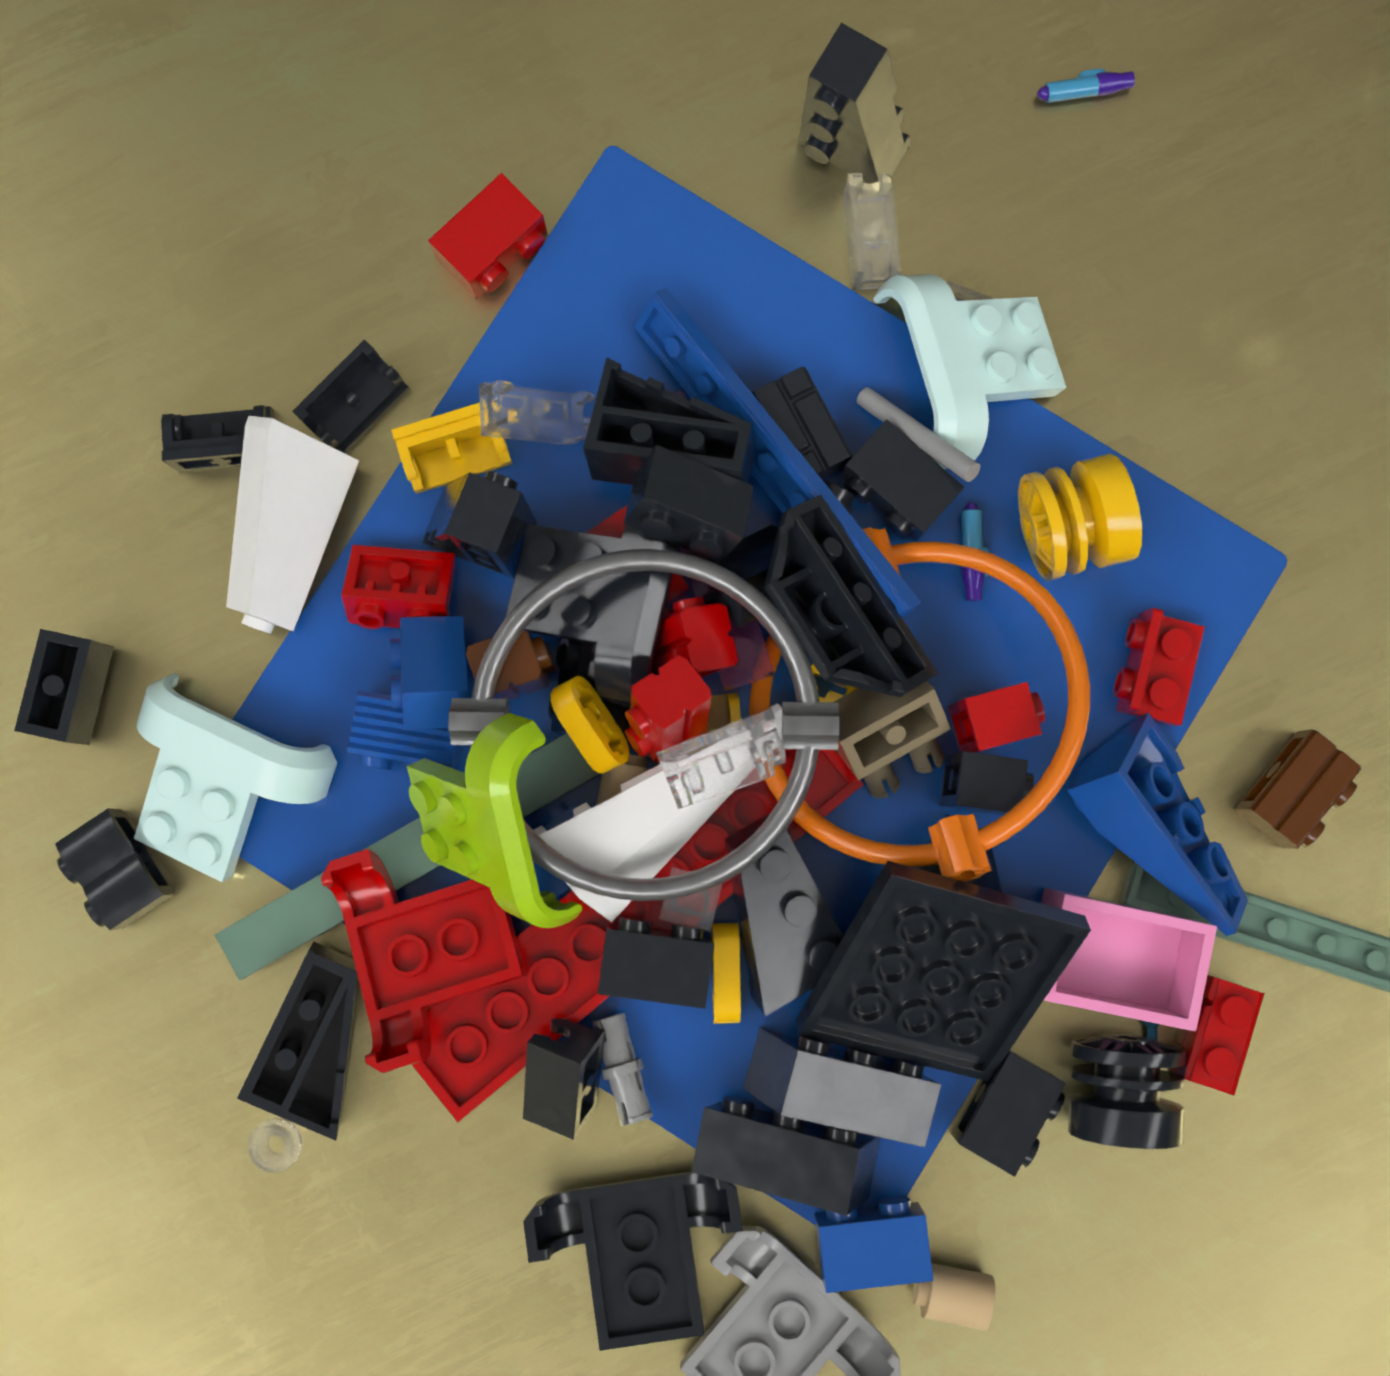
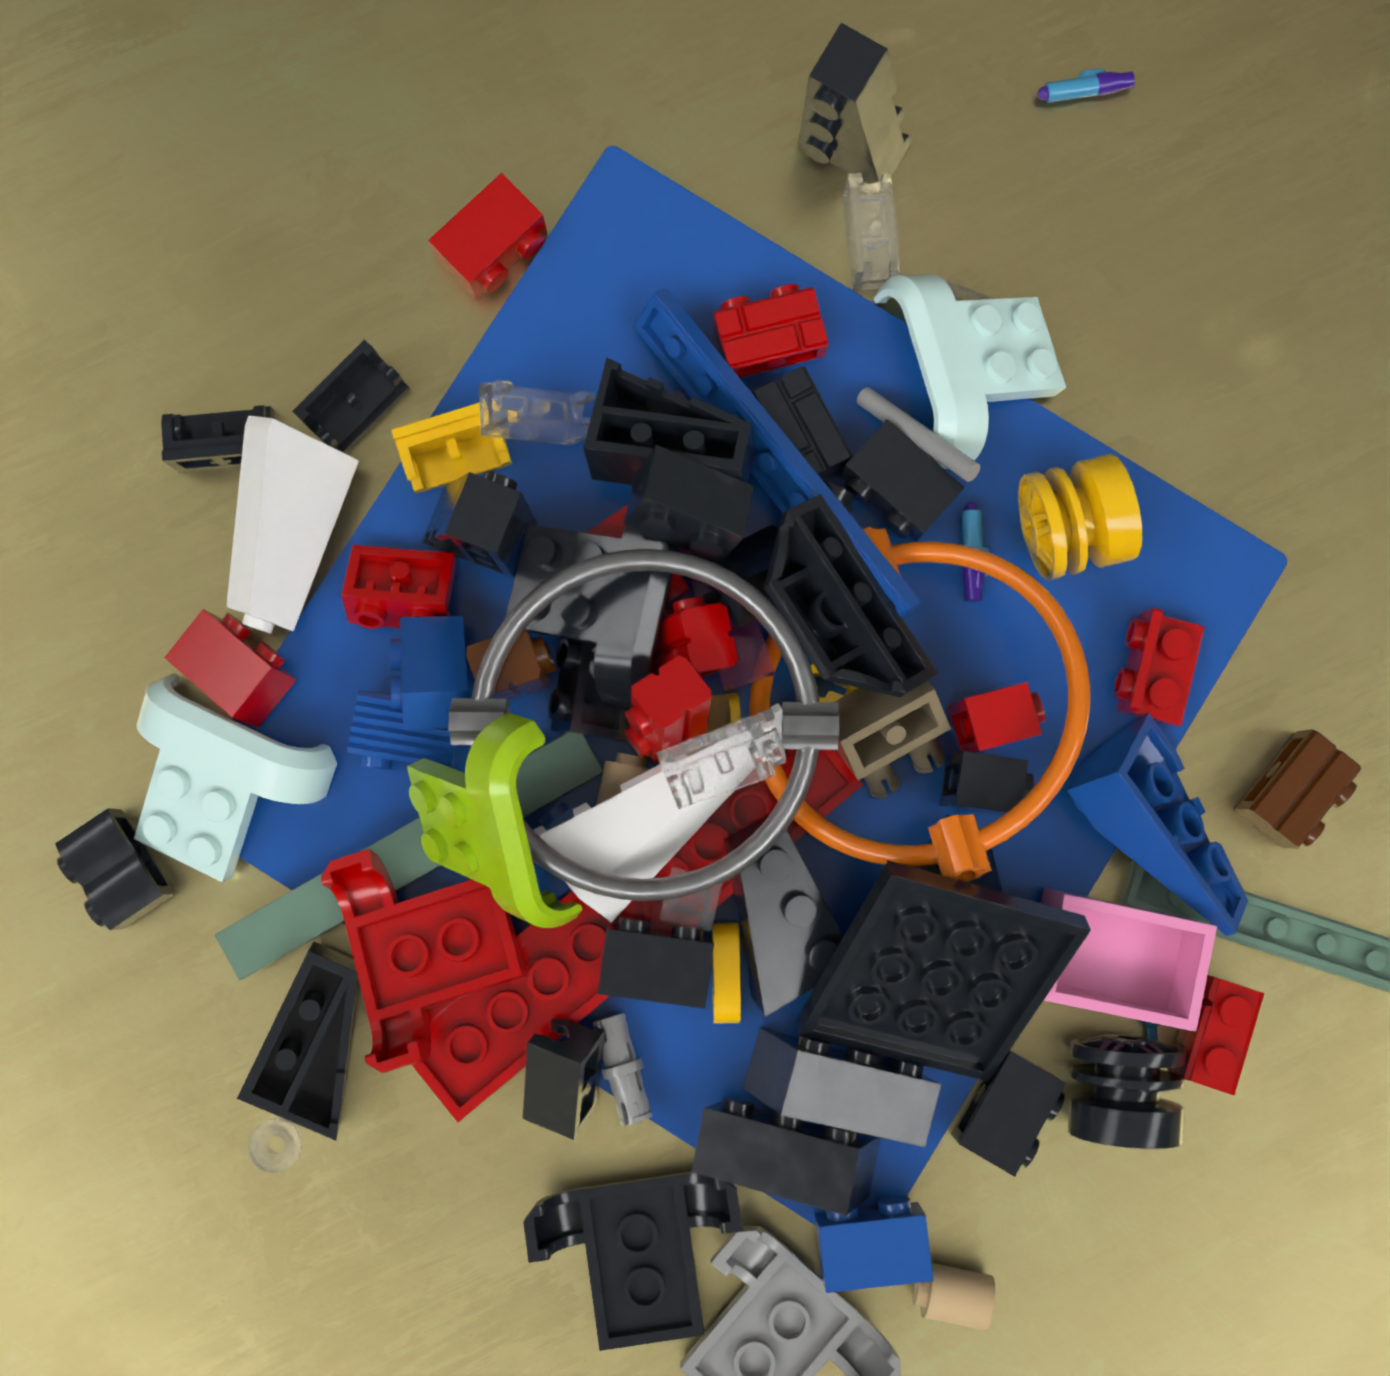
black brick [14,629,114,745] -> none
yellow beam [551,676,630,774] -> none
none -> red brick [164,609,296,728]
none -> red brick [713,284,828,378]

